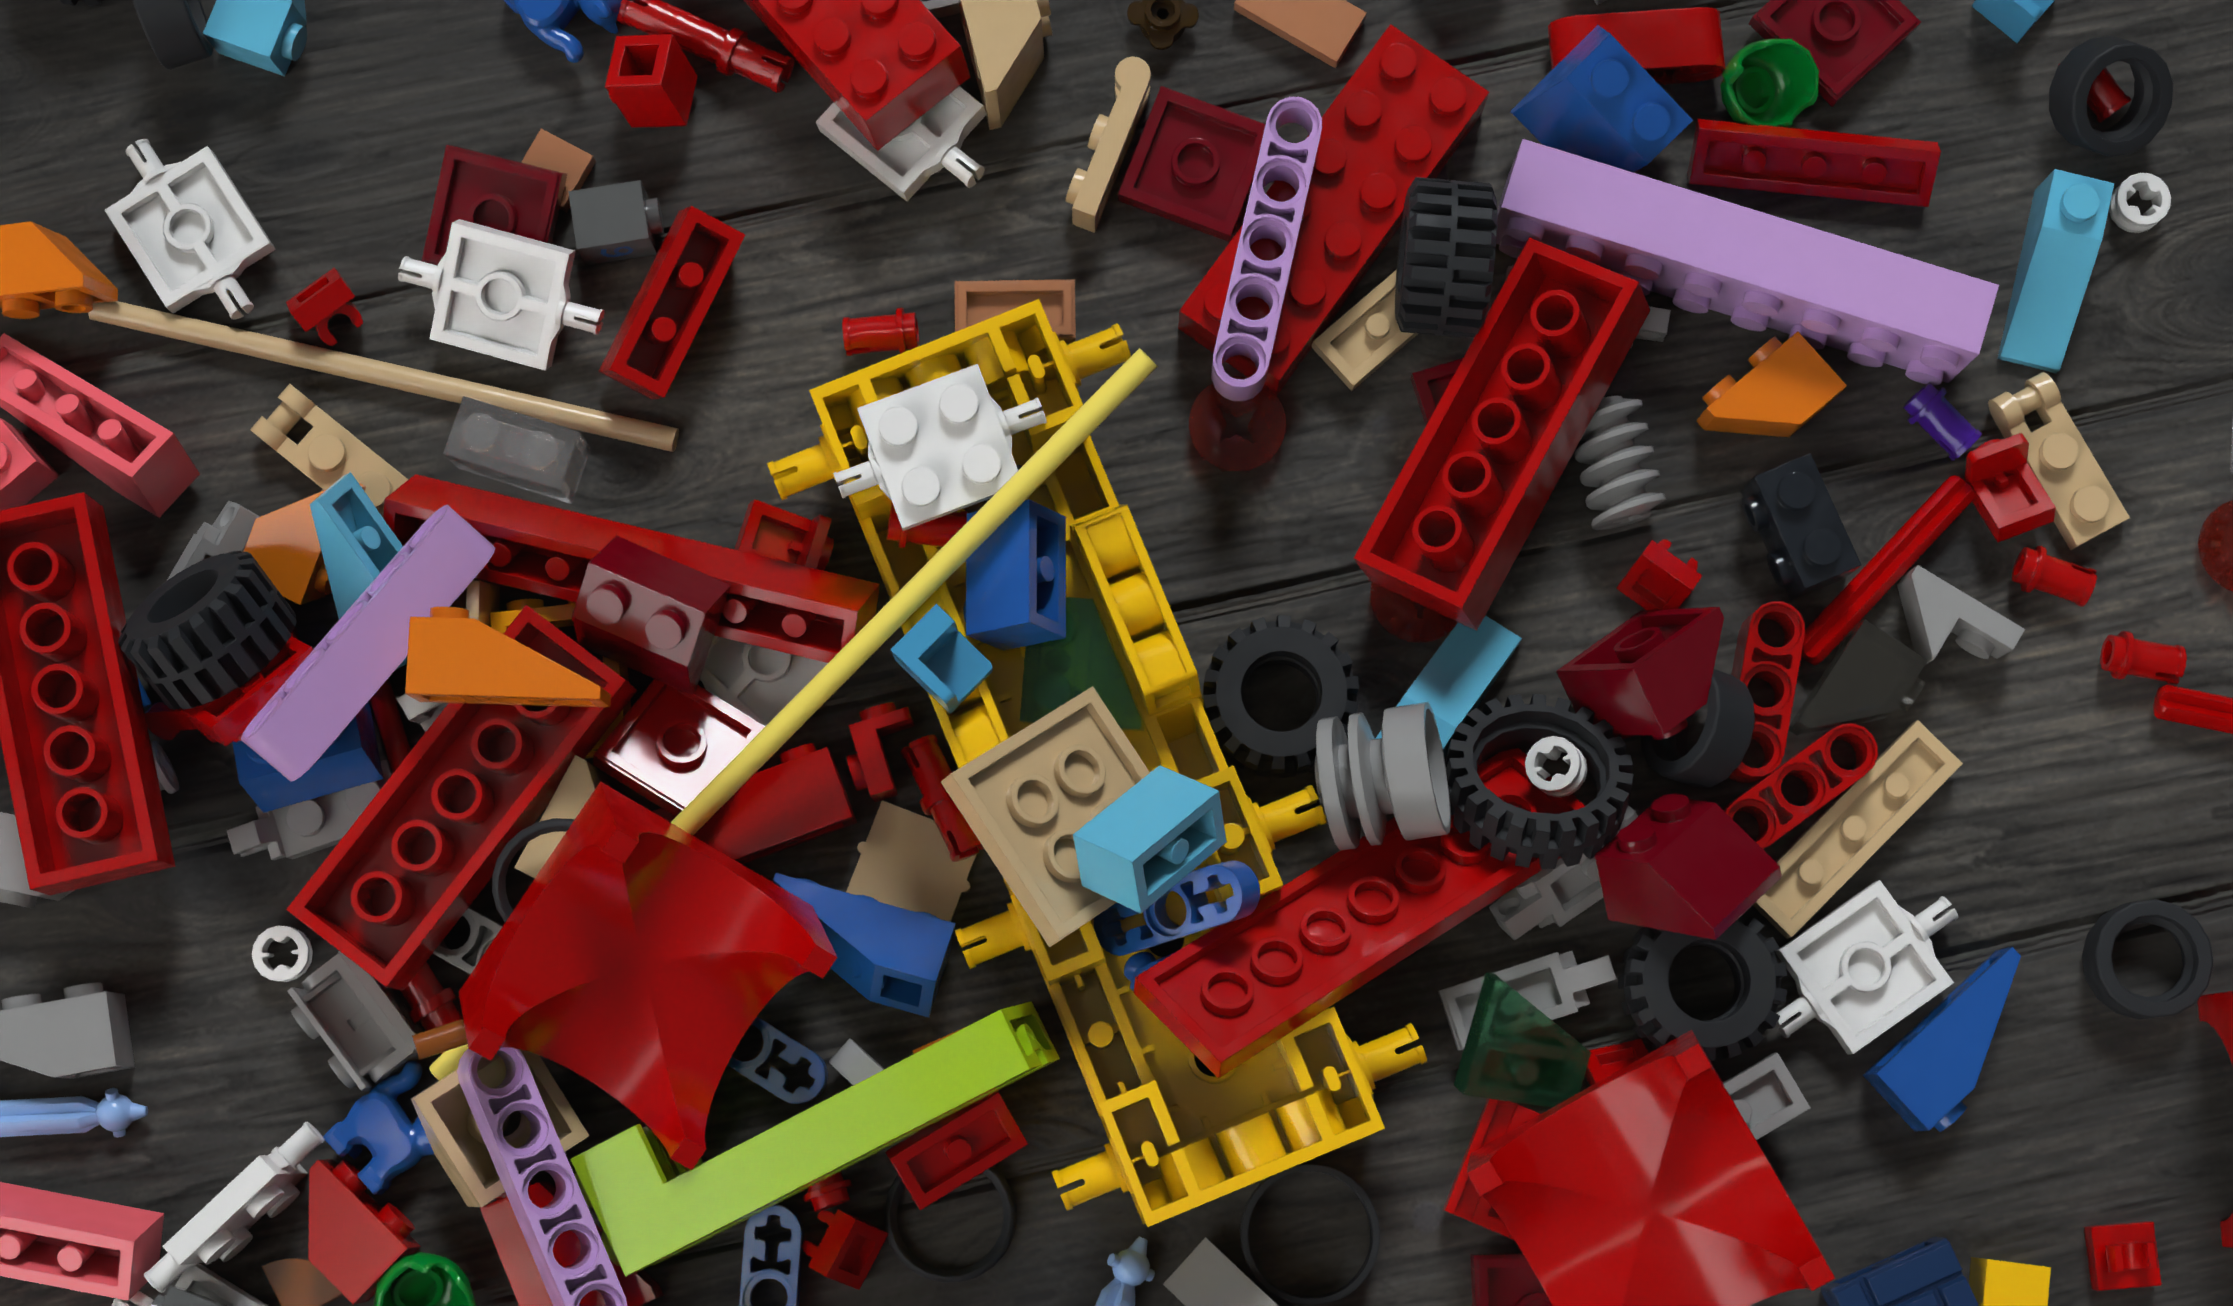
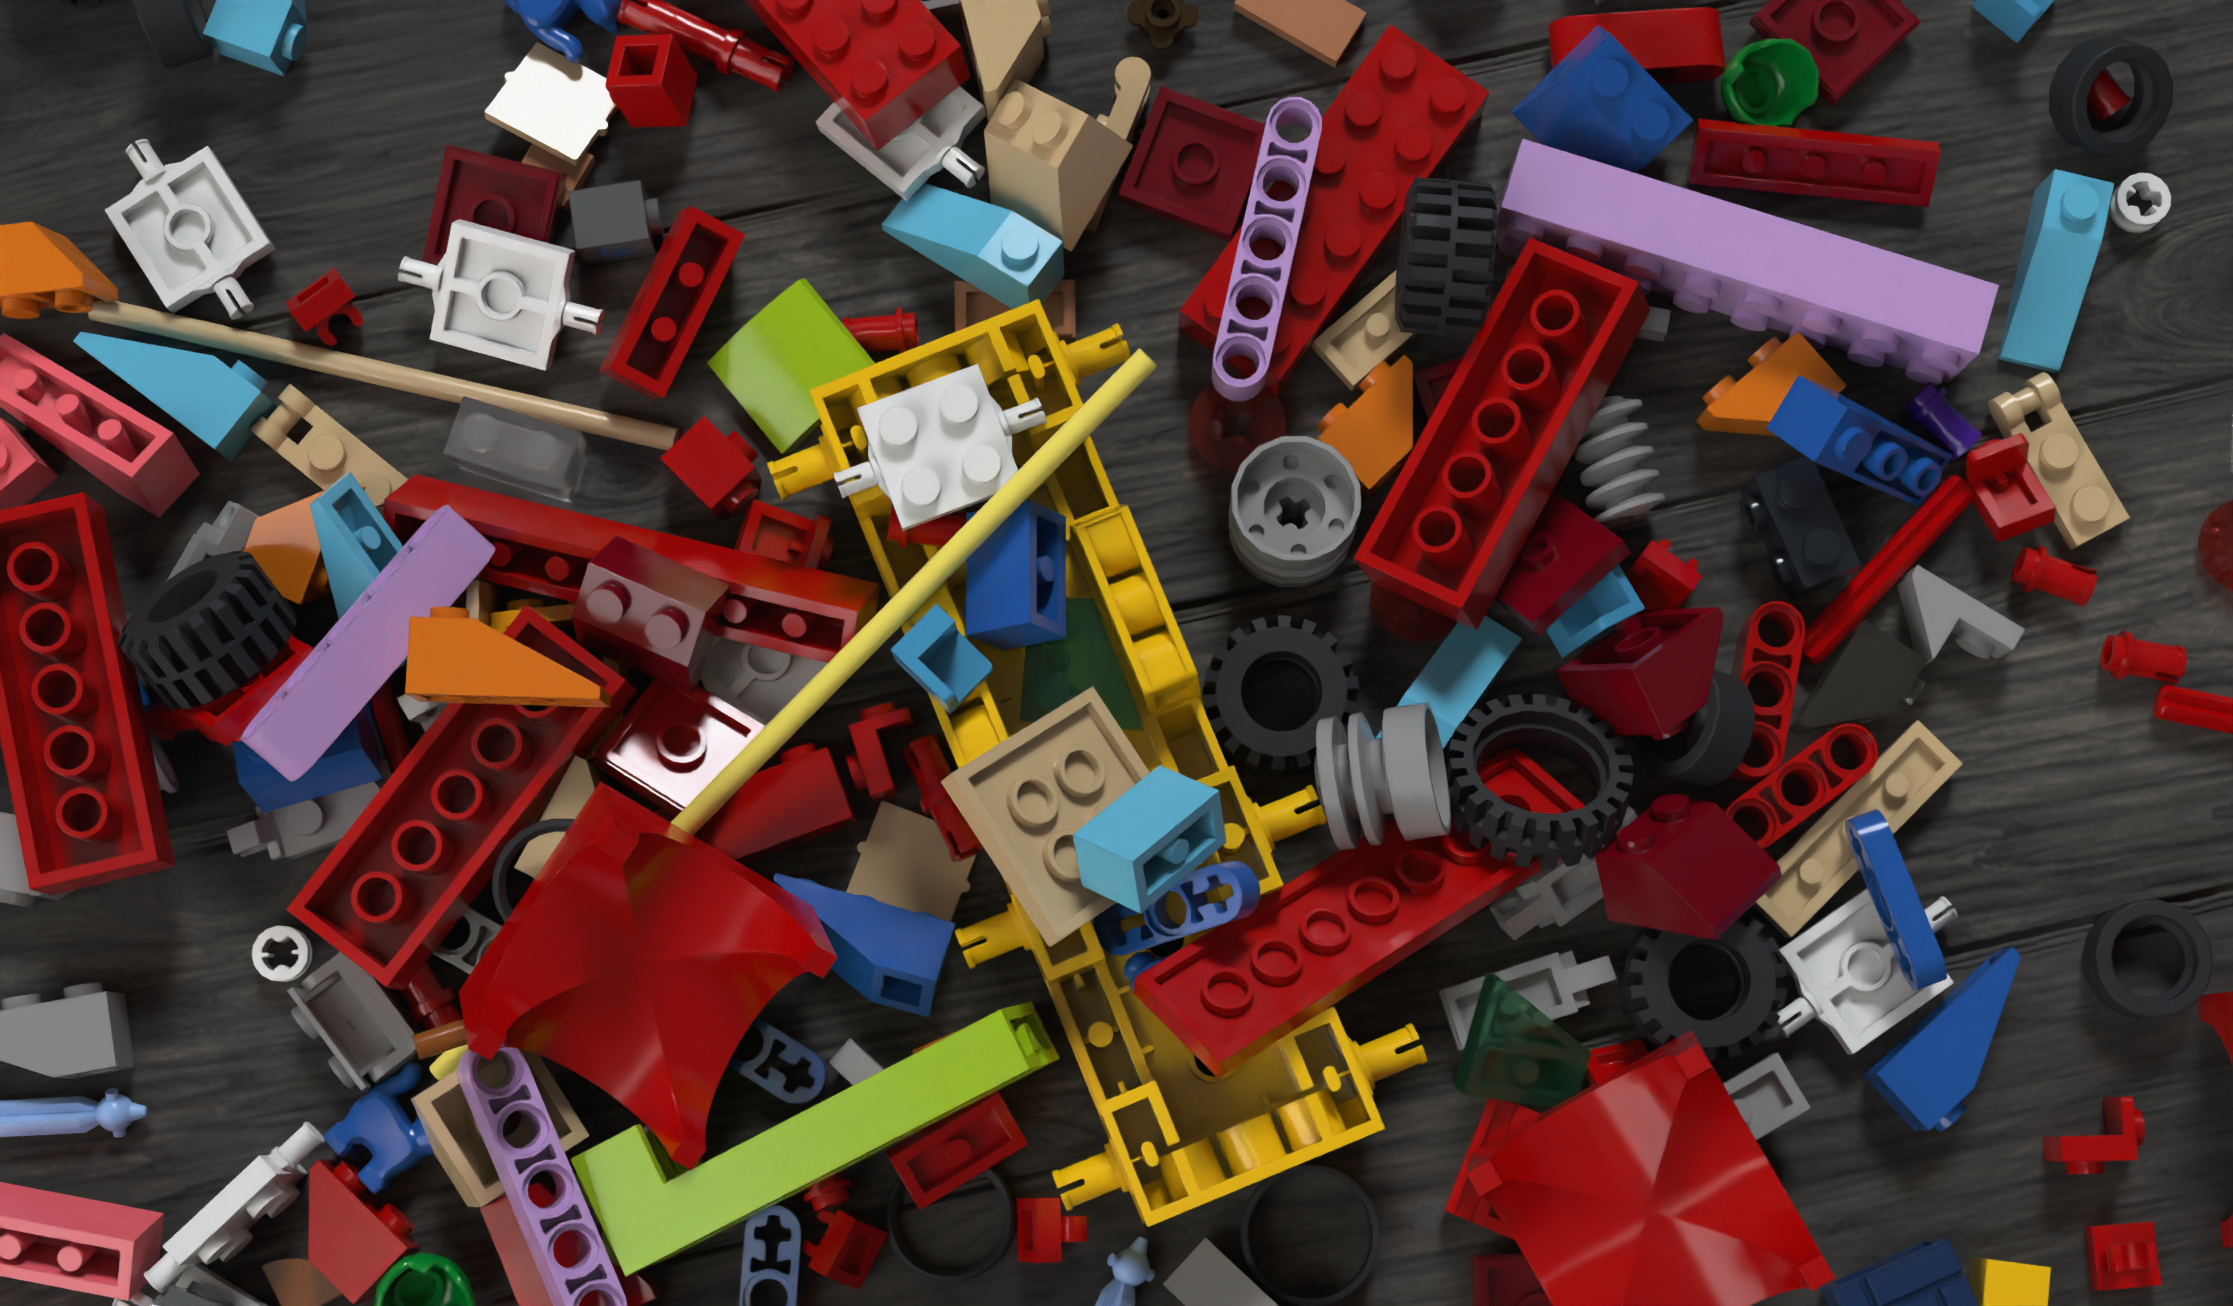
white bush [1525,736,1588,798] -> none
none -> medium azure slope [73,332,277,461]
none -> piece [485,42,618,166]
none -> red brick [660,416,762,521]
none -> lime slope [707,278,875,454]
none -> medium azure slope [882,183,1064,309]
none -> tan slope [984,78,1133,252]
none -> red tile [1016,1197,1087,1263]
none -> light grey wheel [1228,436,1361,587]
none -> orange slope [1316,355,1413,501]
none -> dark red plate [1494,491,1630,635]
none -> dark azure panel [1546,564,1645,658]
none -> blue slope [1766,375,1953,507]
none -> blue beam [1845,809,1947,991]
none -> red bracket [2043,1096,2145,1174]

